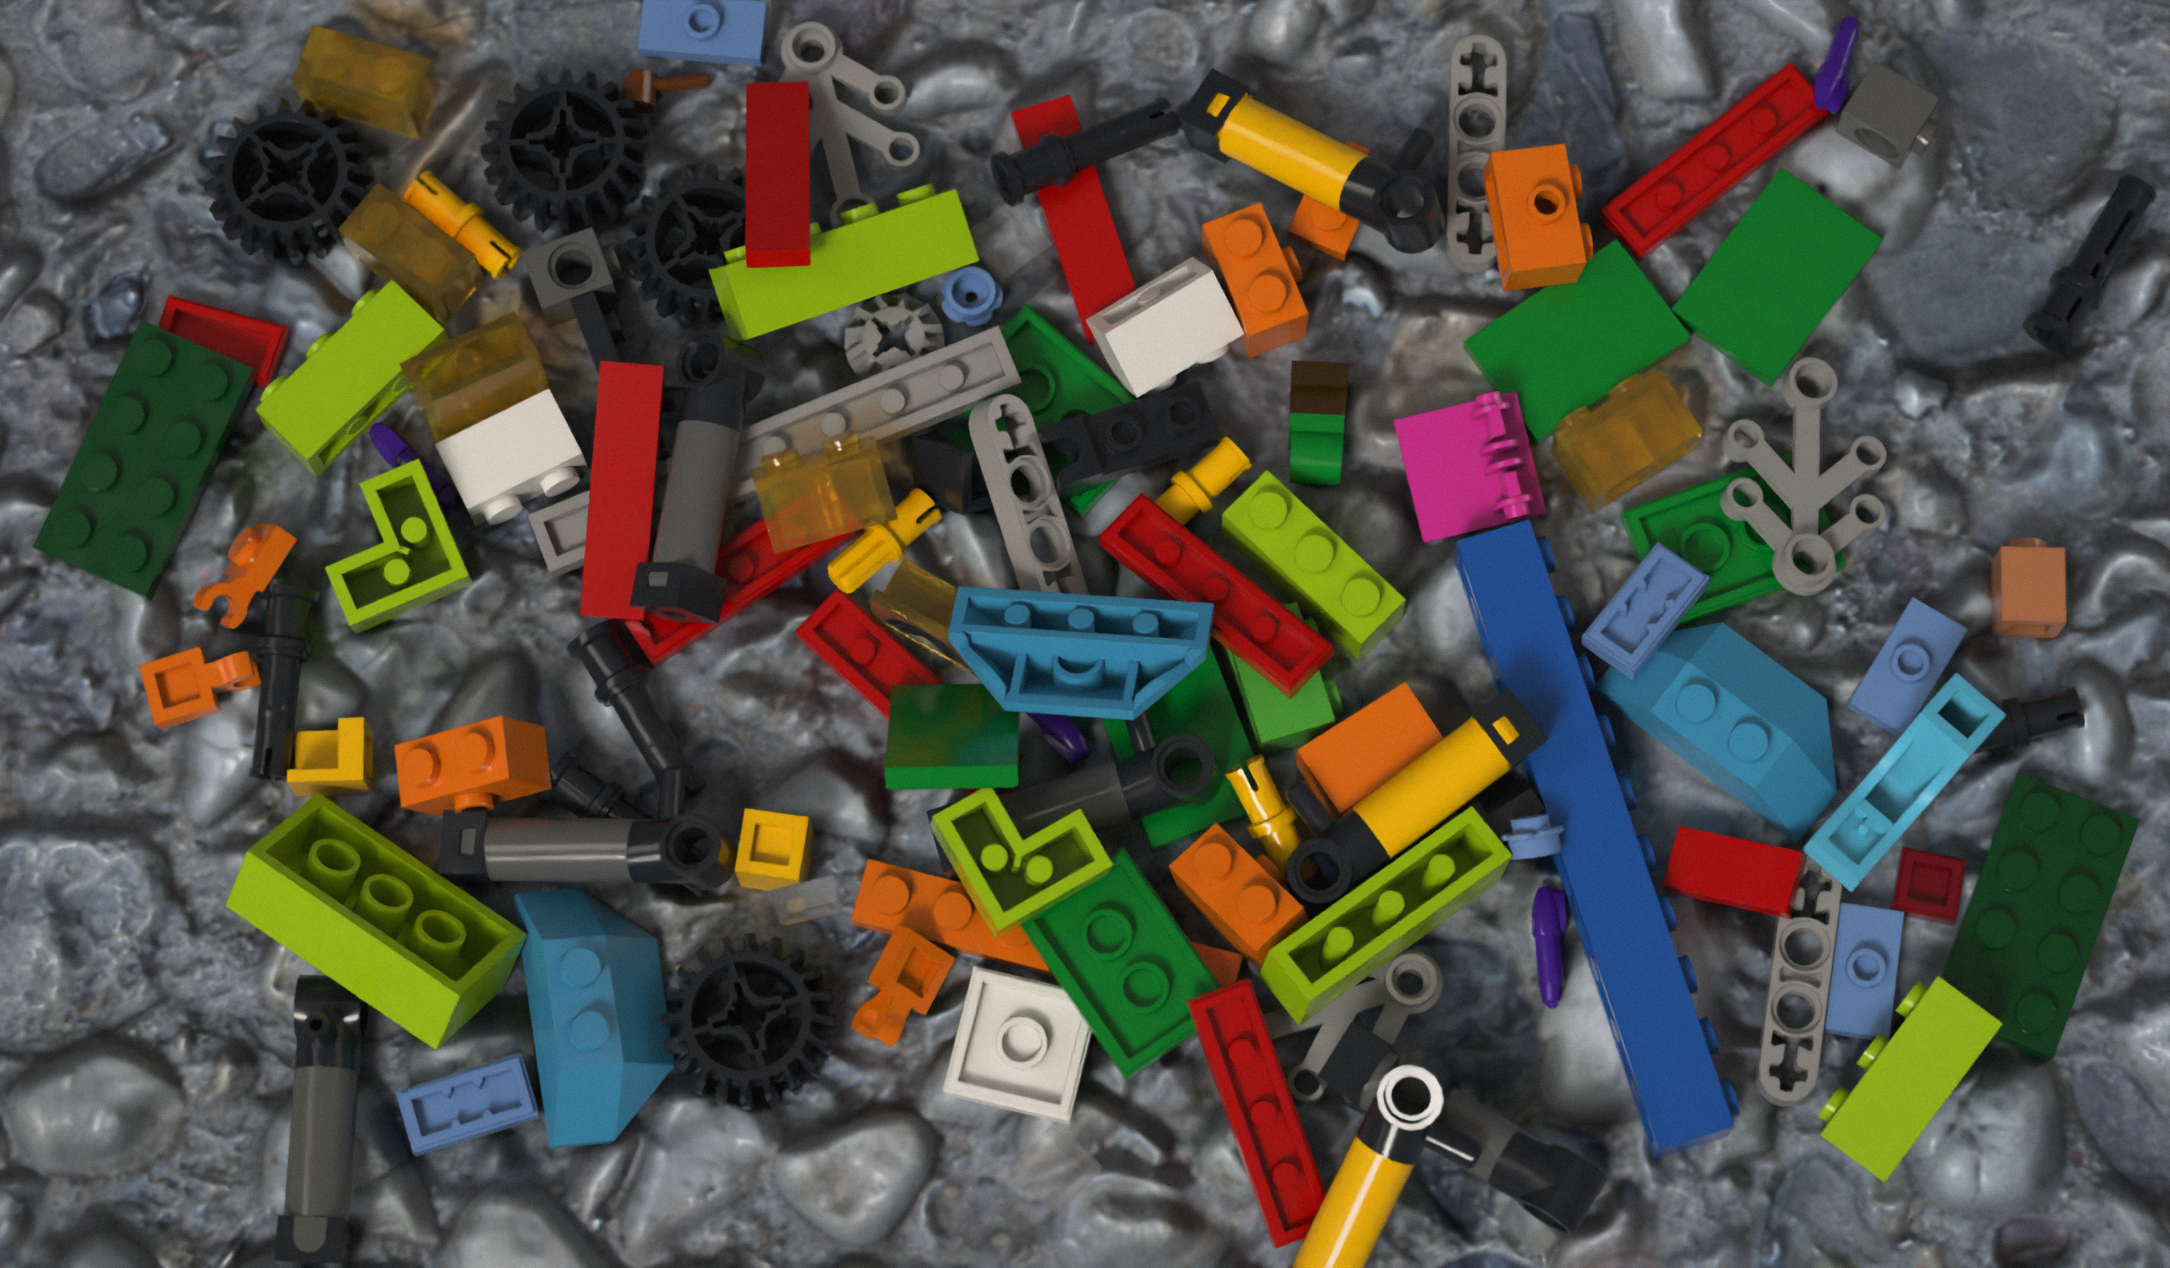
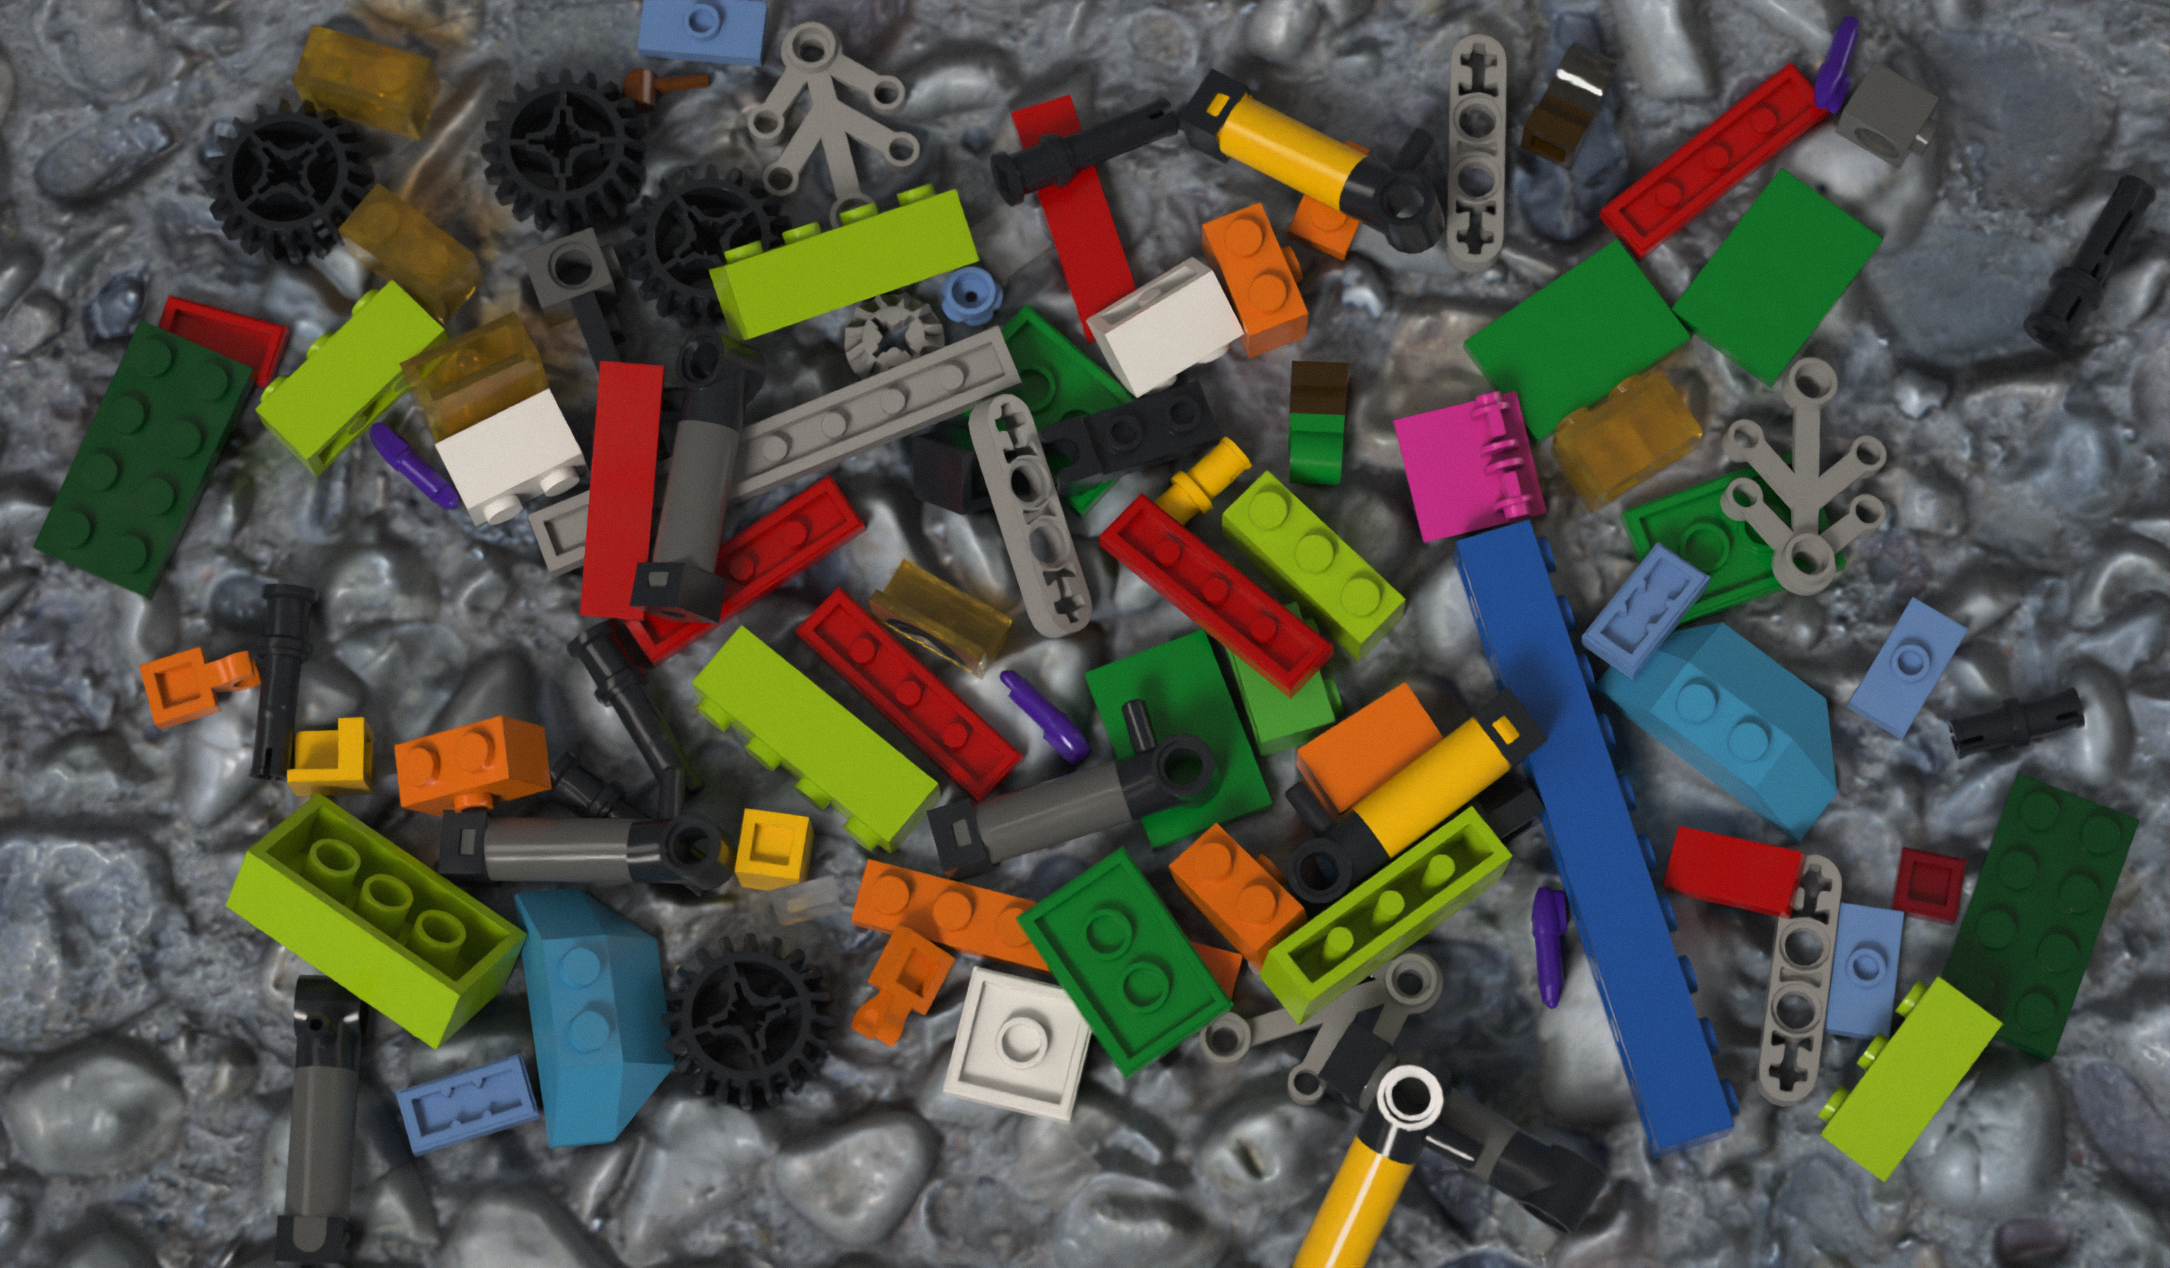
orange plate [193,523,297,629] -> none
lime brick [325,459,473,634] -> none
yellow pin [403,170,523,280] -> none
red tile [745,81,811,268] -> none
clear yellow brick [750,431,898,554] -> none
yellow axle [827,488,942,594] -> none
green tile [885,684,1020,790] -> none
lime brick [930,788,1113,939] -> none
dark azure wedge [948,586,1214,720] -> none
red tile [1185,978,1326,1249] -> none
yellow pin [1225,755,1319,888] -> none
orange brick [1482,143,1593,292] -> none
medium blue plate [1500,813,1564,860] -> none
medium azure arch [1802,672,2006,892] -> none
nougat brick [1991,538,2067,638] -> none
none -> lime brick [691,625,941,856]
none -> leg [1520,42,1619,171]

